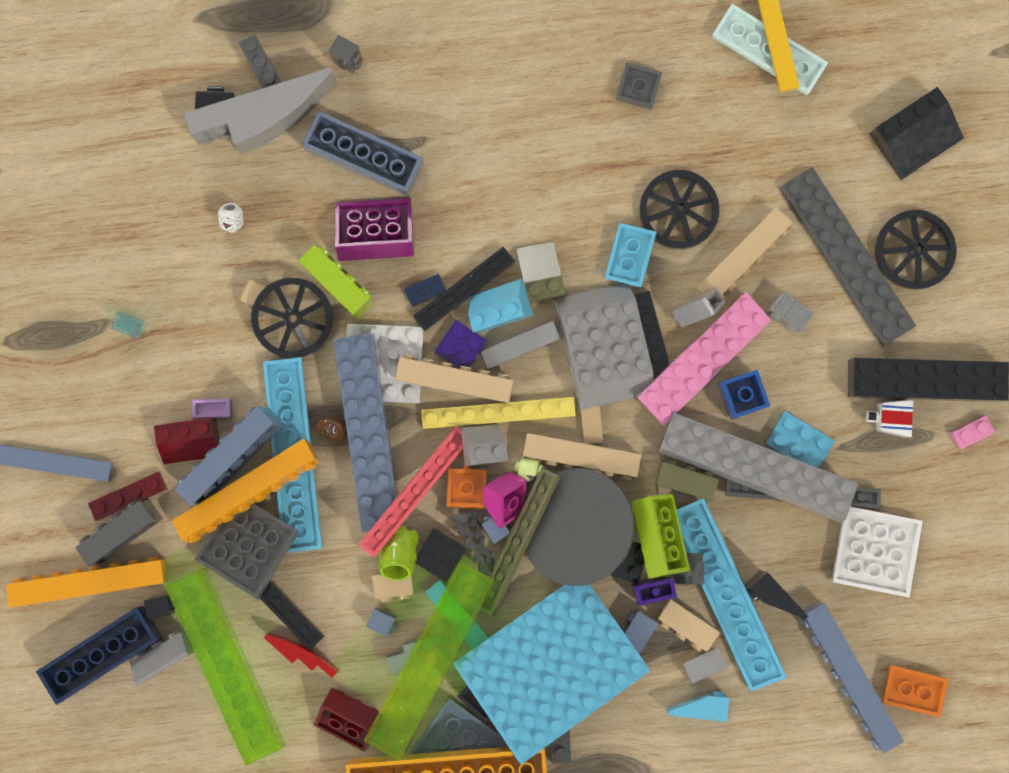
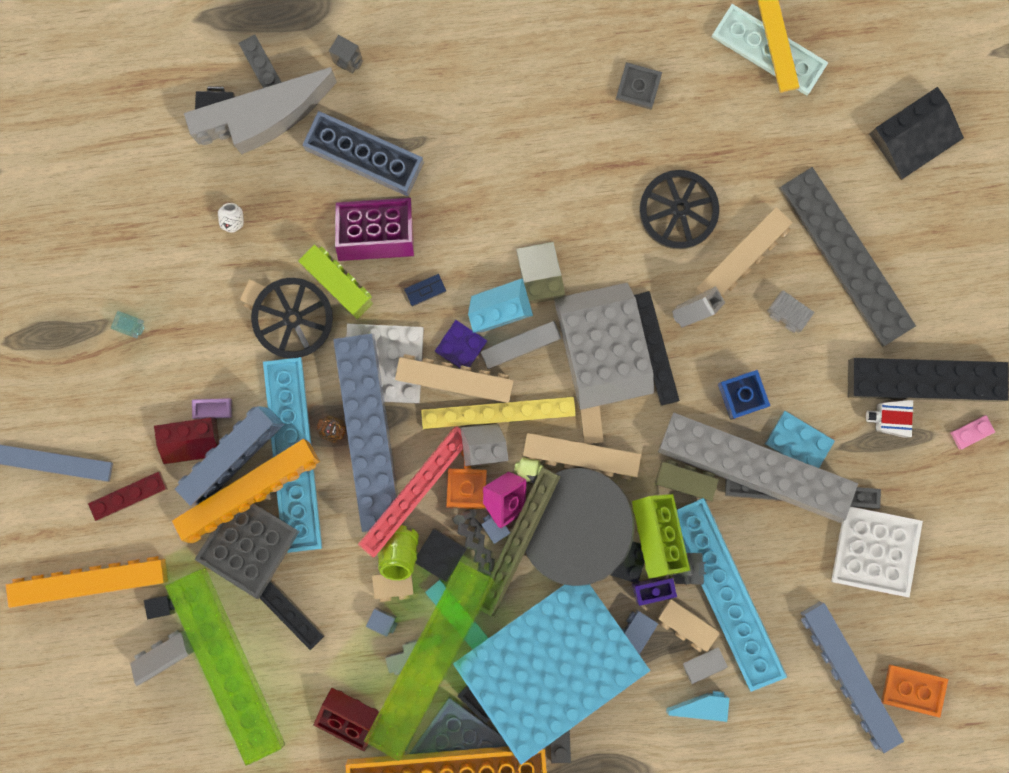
dark blue brick [36,605,163,705] -> none
dark grey brick [75,500,163,567] -> none
red slope [263,632,339,678] -> none
black plate [413,247,515,332] -> none
medium azure plate [604,223,657,288] -> none
bright pink plate [637,292,771,425] -> none
black slope [745,570,809,619] -> none
black wheel [875,210,957,290] -> none

